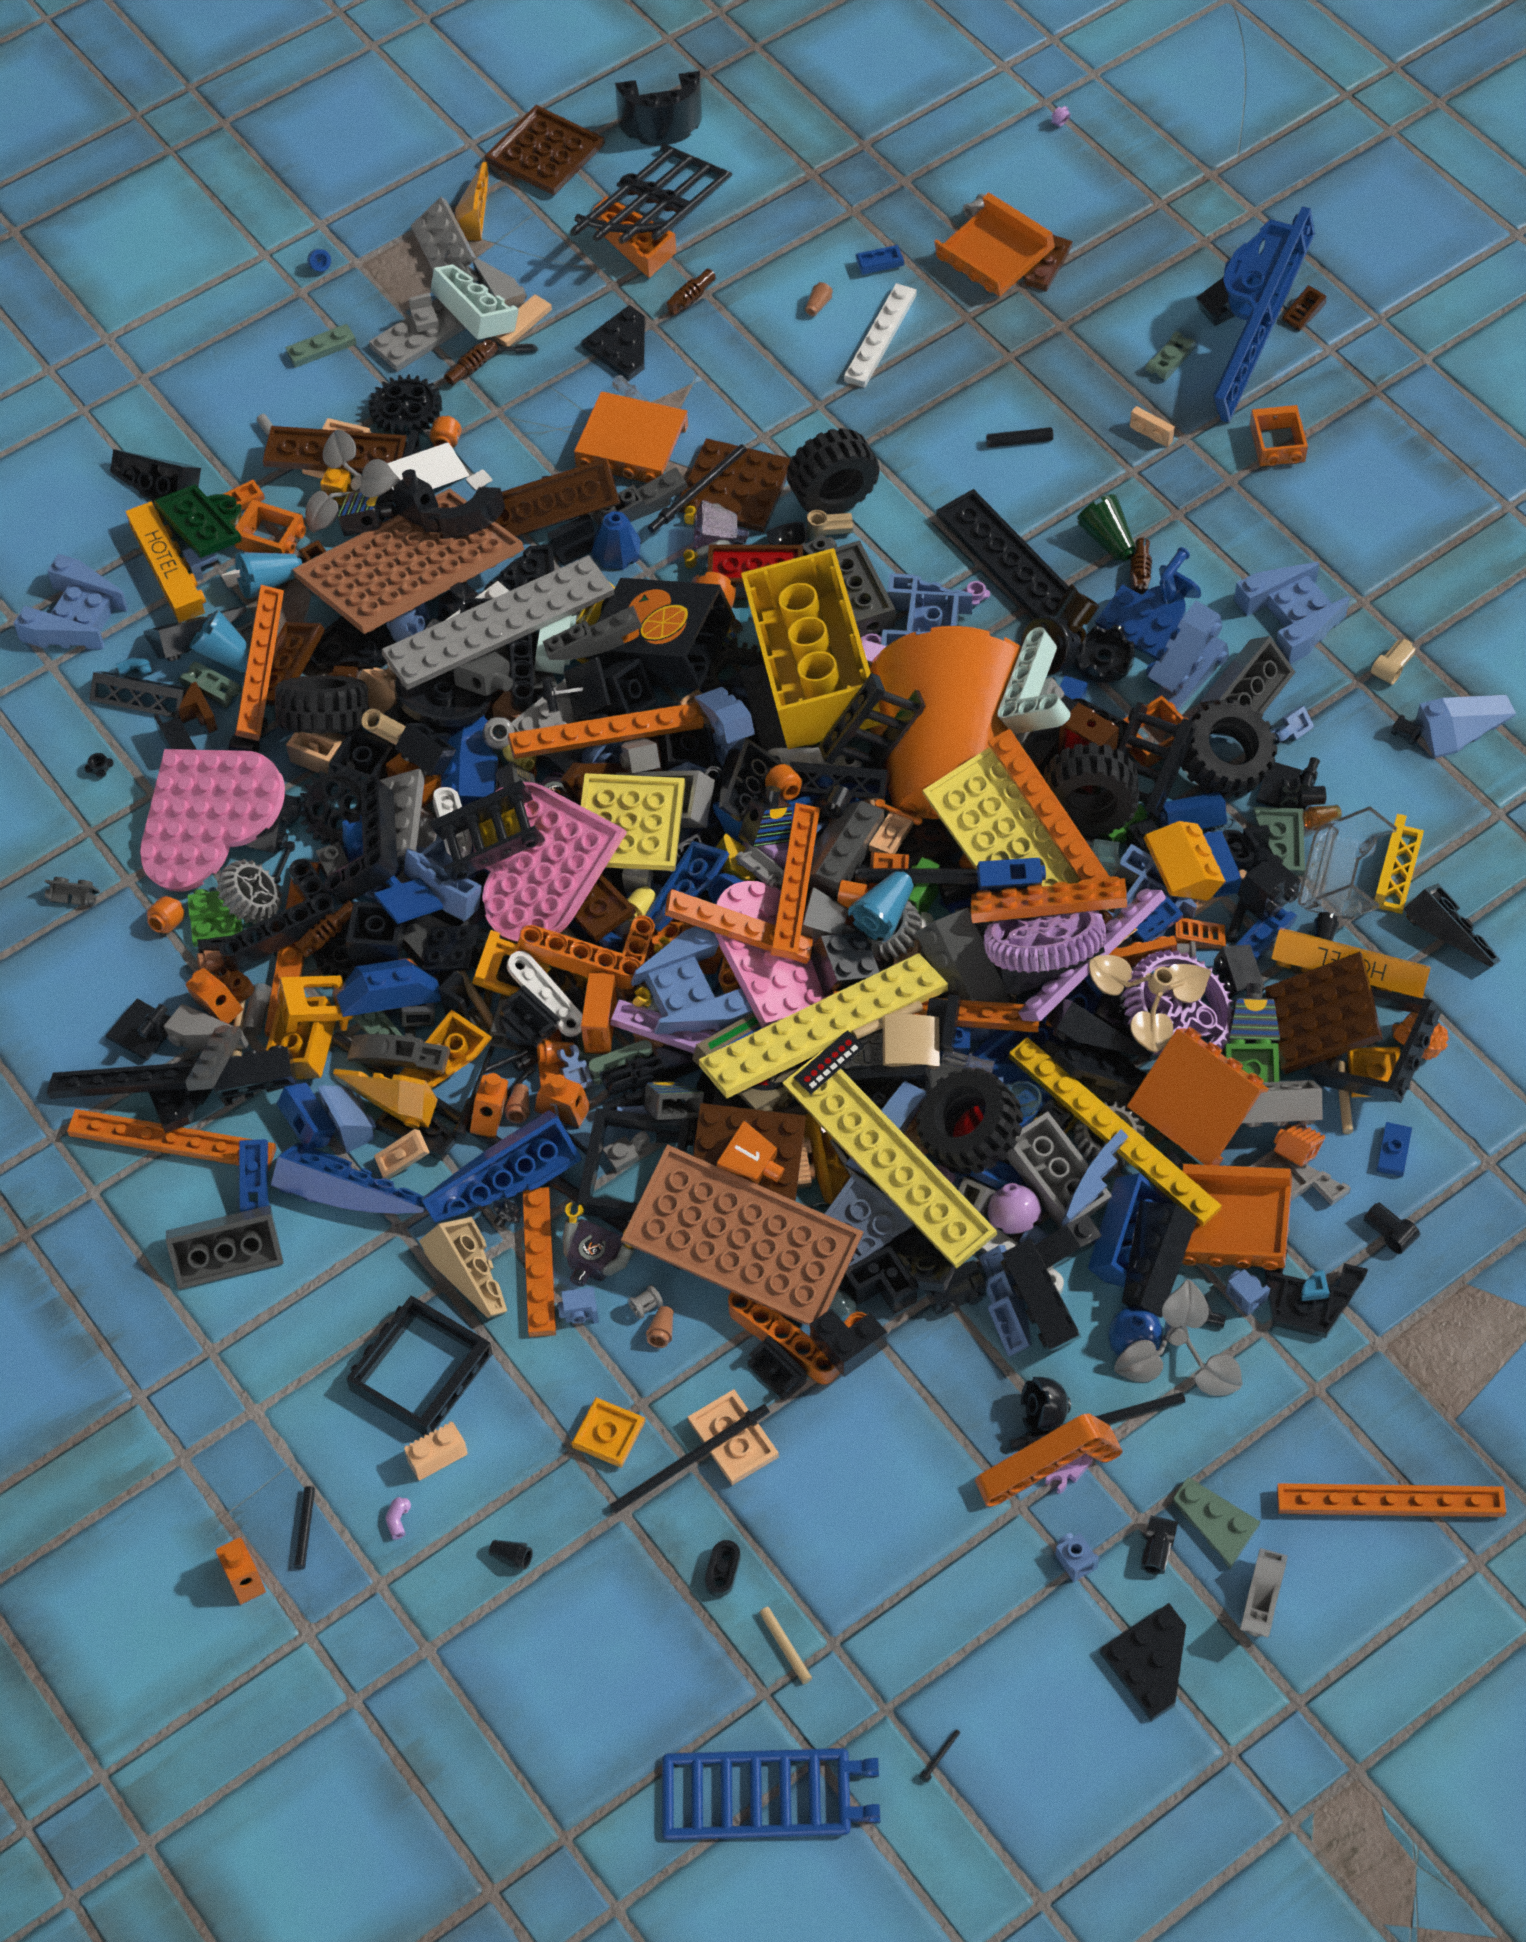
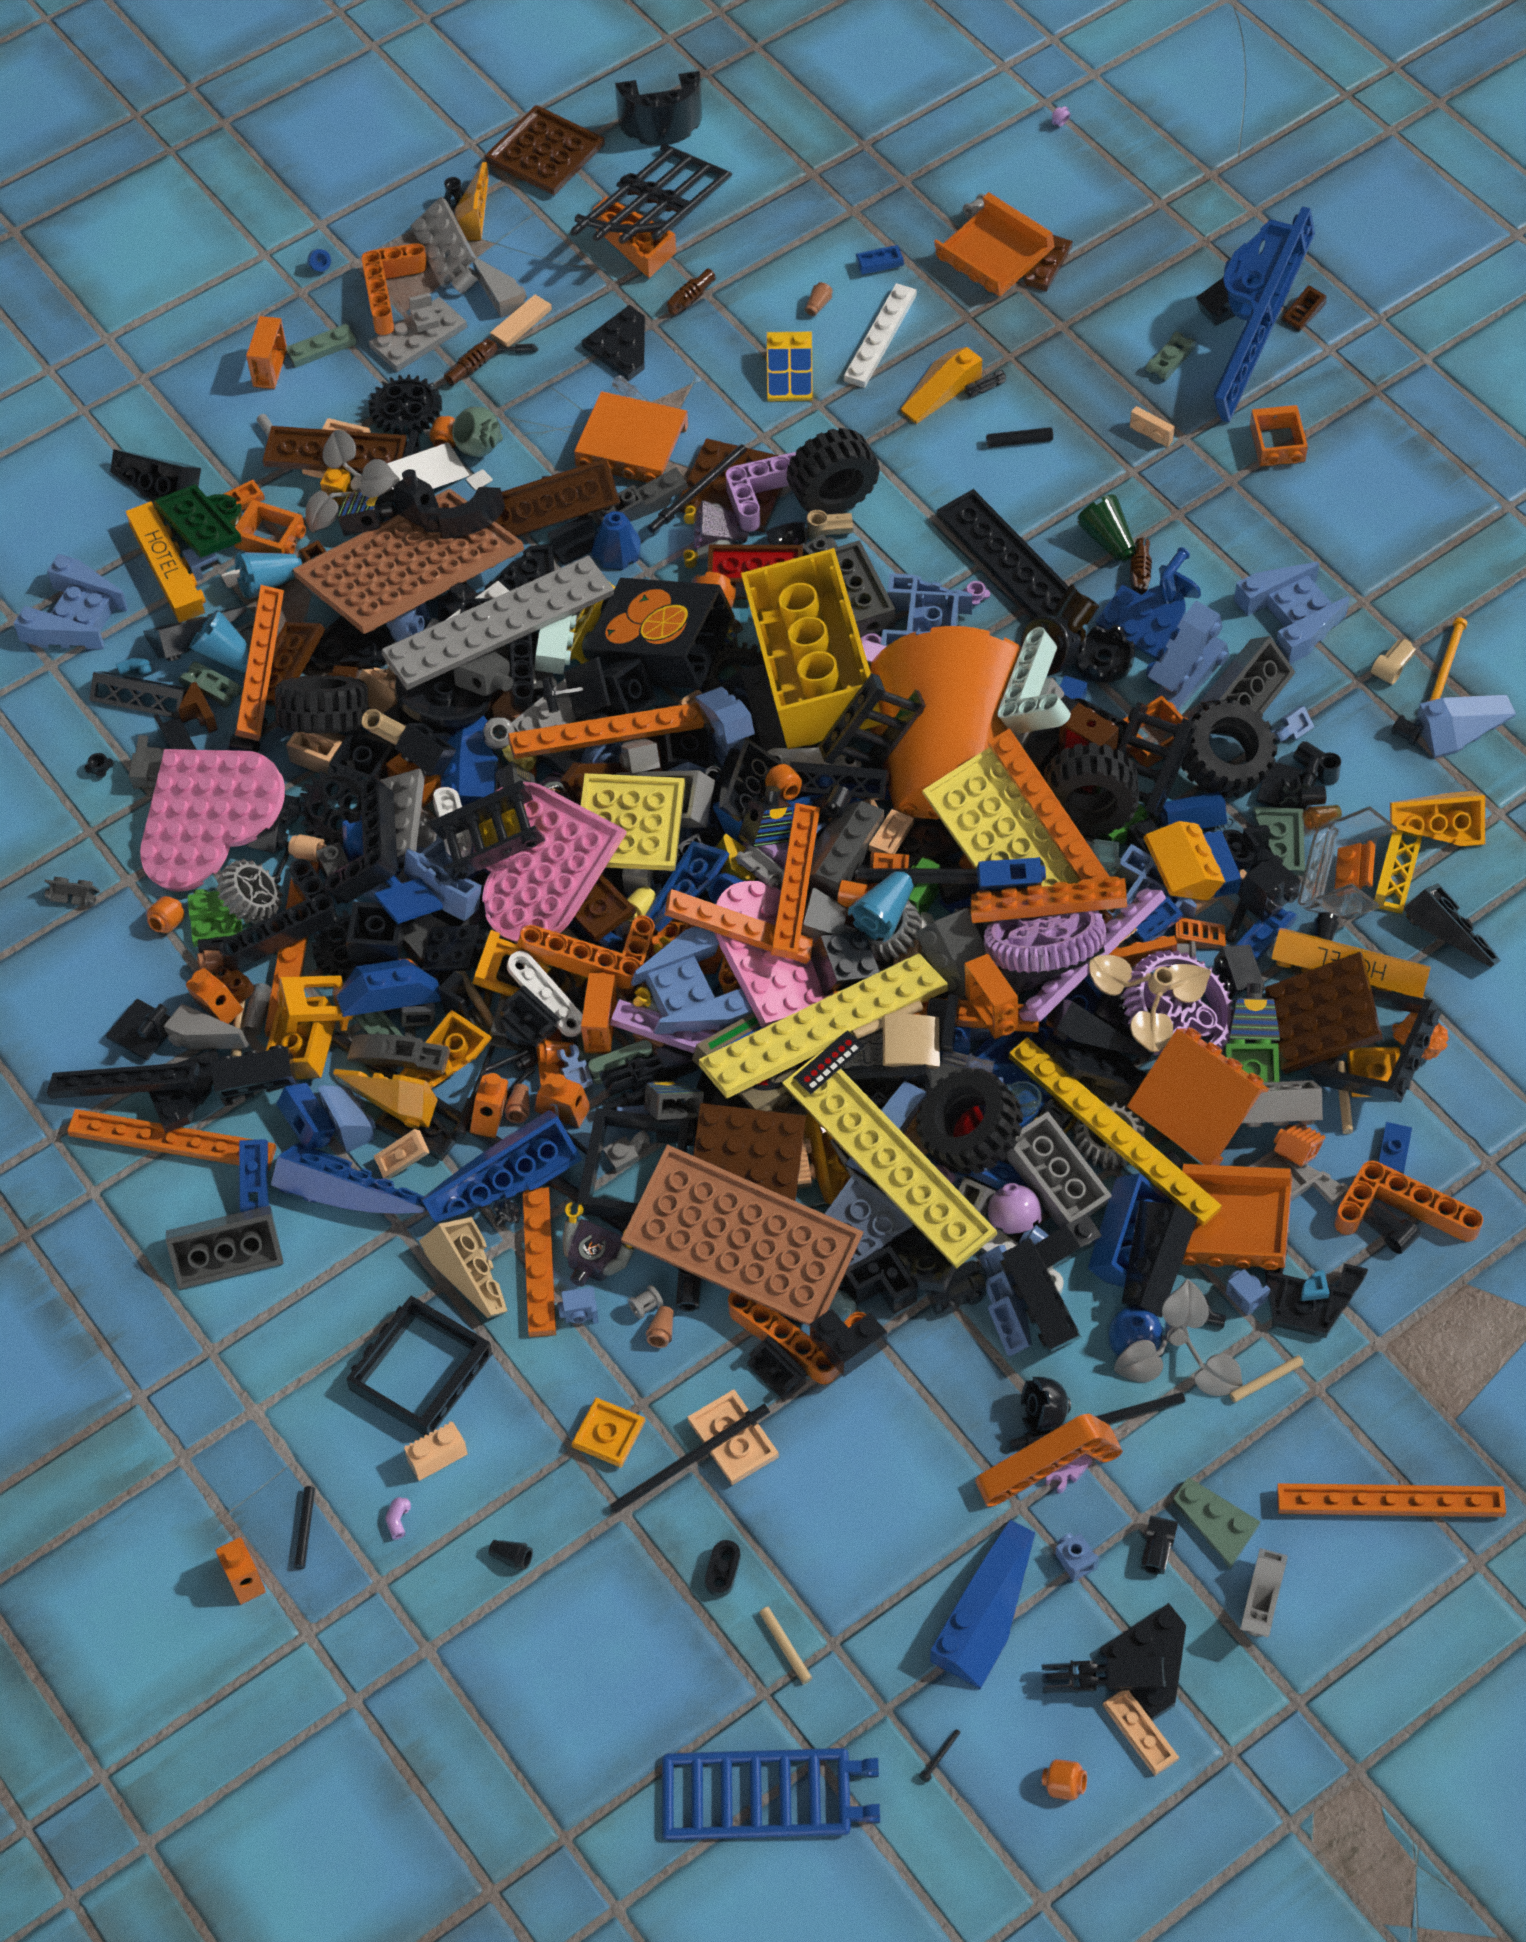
dark grey plate [185,1025,242,1091] -> none
reddish brown hinge [295,900,353,958] -> none
light aqua wedge [430,264,519,340] -> none
dark grey slope [542,606,642,660] -> none
orange torso [717,1121,785,1184] -> none
orange hinge [875,799,923,825] -> none
medium blue slope [1061,1129,1129,1226] -> none
none -> dark grey piece [129,735,167,790]
none -> orange window [246,316,287,389]
none -> light nougat brick [288,834,327,863]
none -> orange beam [362,243,427,335]
none -> black piece [444,177,464,206]
none -> sand green piece [452,407,503,457]
none -> black piece [676,1268,702,1312]
none -> lavender beam [726,452,796,532]
none -> slope [767,331,813,402]
none -> light orange wedge [901,347,983,424]
none -> blue wedge [930,1520,1035,1689]
none -> black axle [964,370,1006,398]
none -> orange window [965,954,1018,1039]
none -> black arm [1041,1656,1166,1694]
none -> orange head [1042,1759,1087,1801]
none -> light nougat tile [1103,1691,1179,1776]
none -> tan bar [1229,1355,1304,1403]
none -> black piece [1293,741,1341,785]
none -> orange beam [1334,1161,1483,1242]
none -> orange plate [1335,840,1375,894]
none -> light orange wedge [1390,791,1485,846]
none -> light orange bar [1427,617,1468,702]

